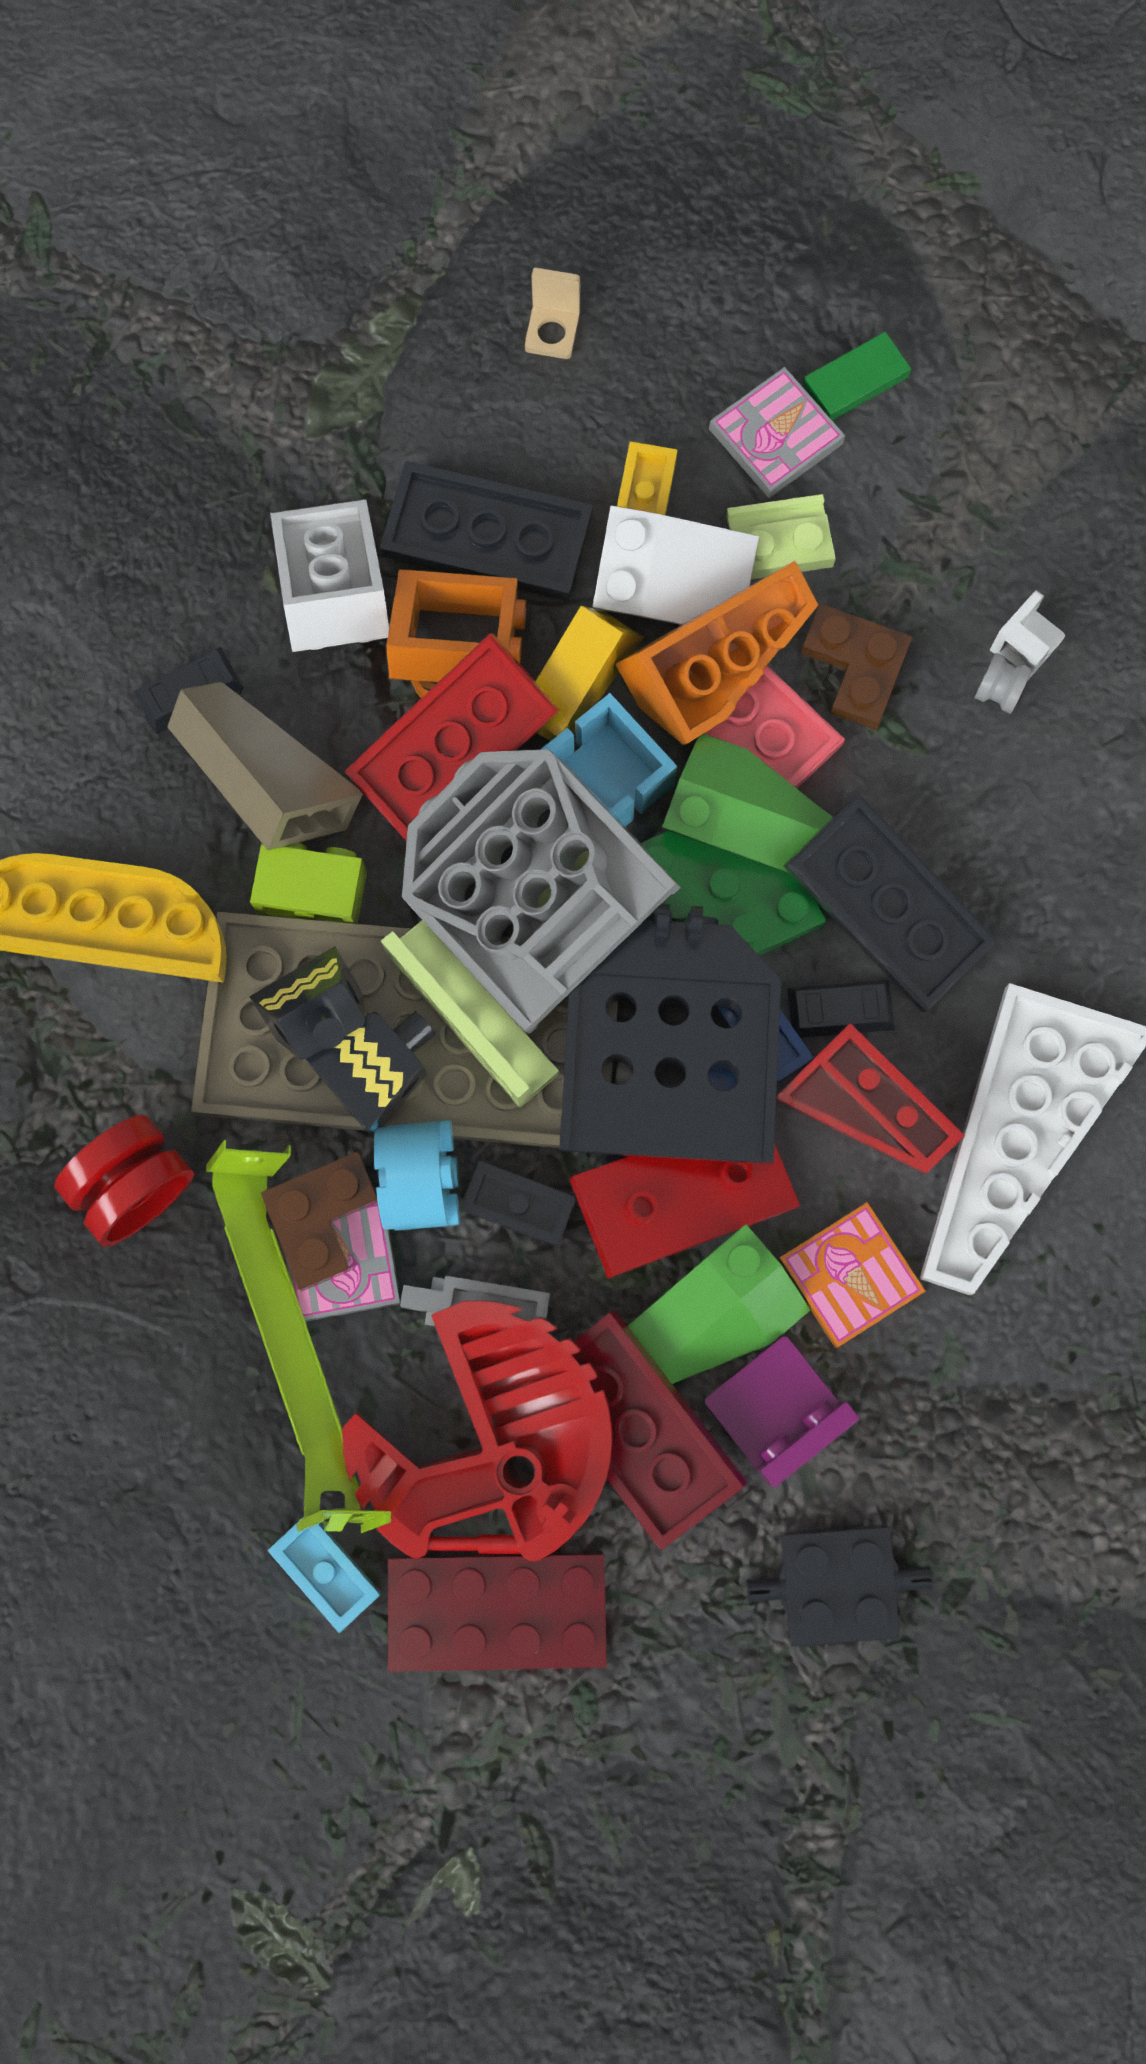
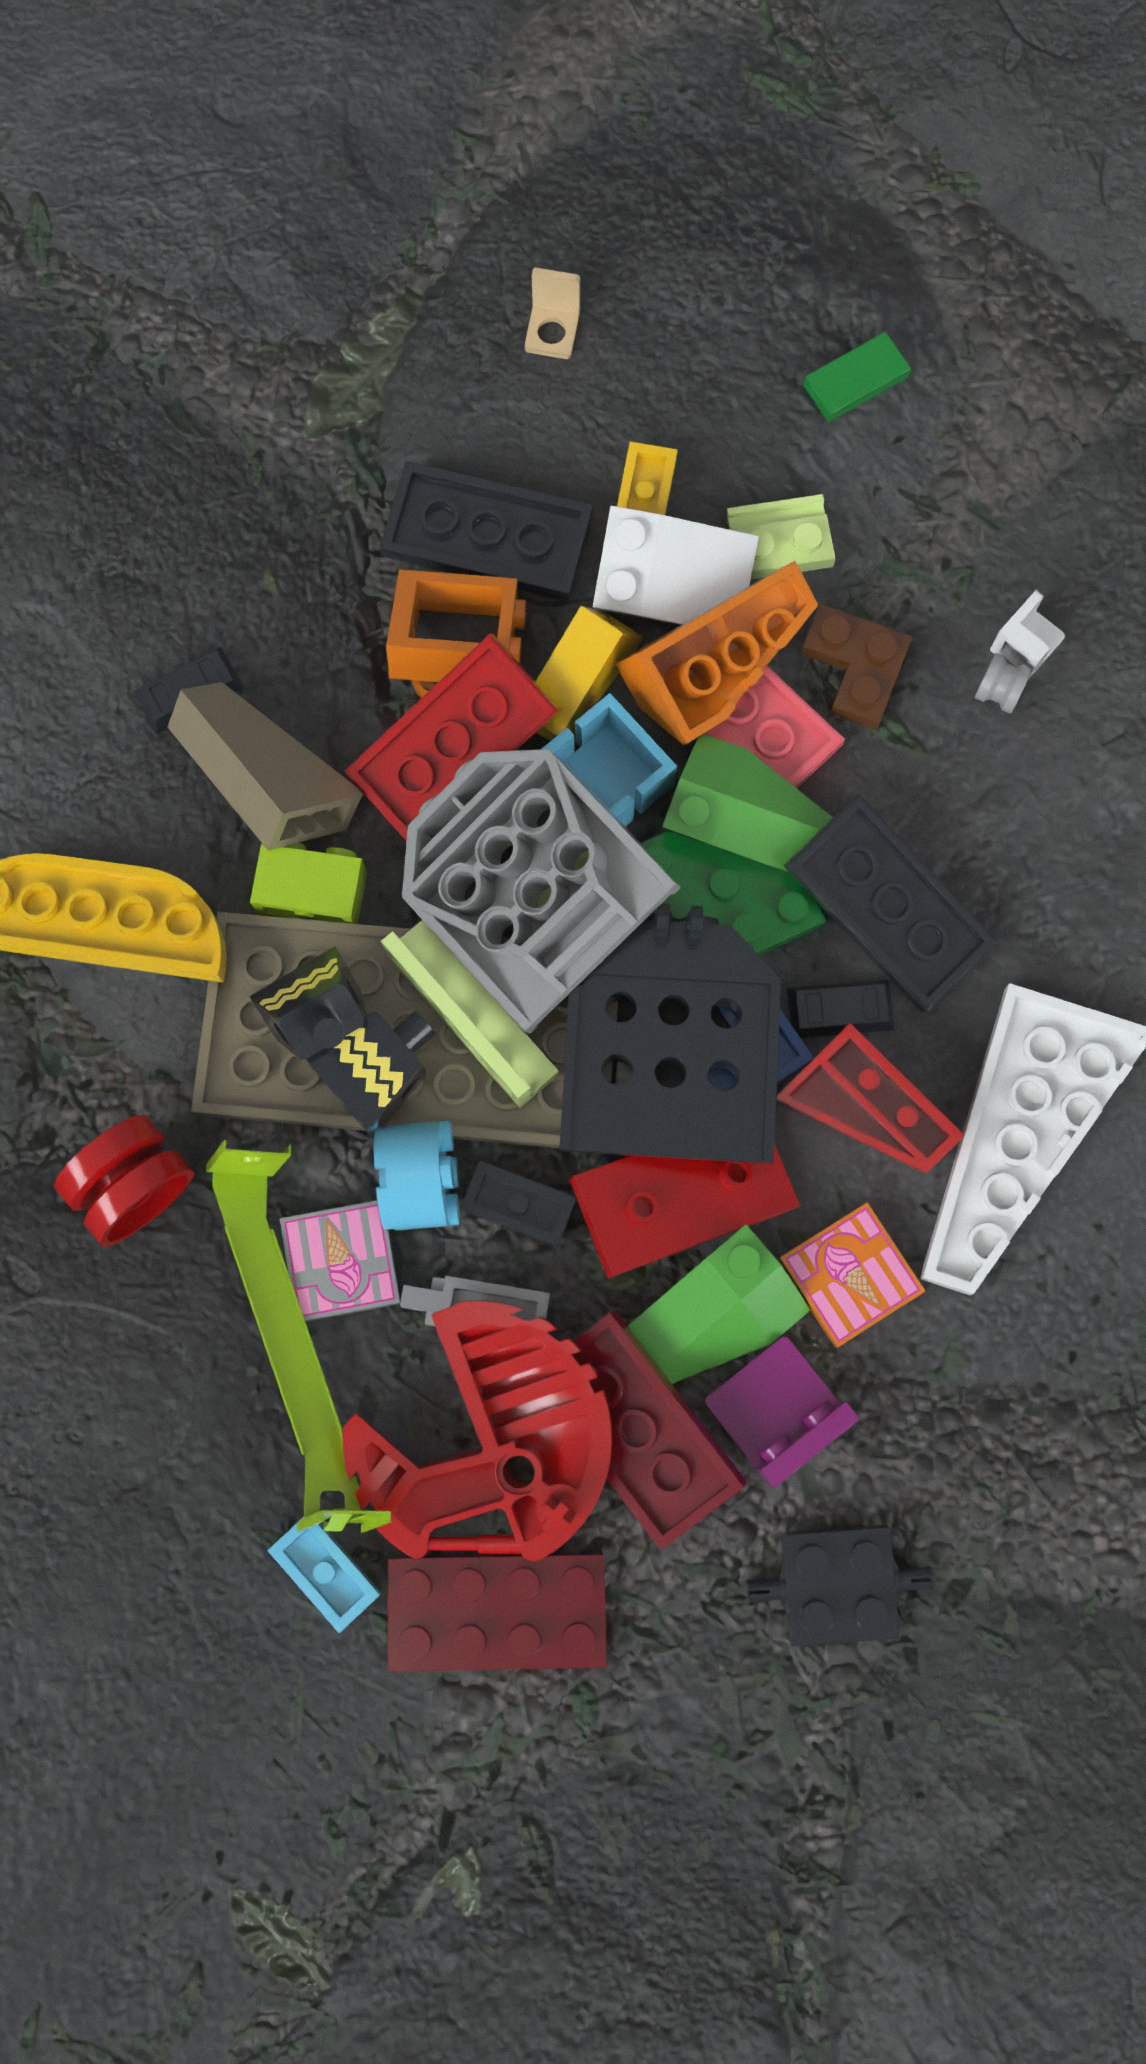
reddish brown plate [261,1152,378,1291] -> none
white slope [270,500,389,652] -> none
tile [709,367,845,498] -> none

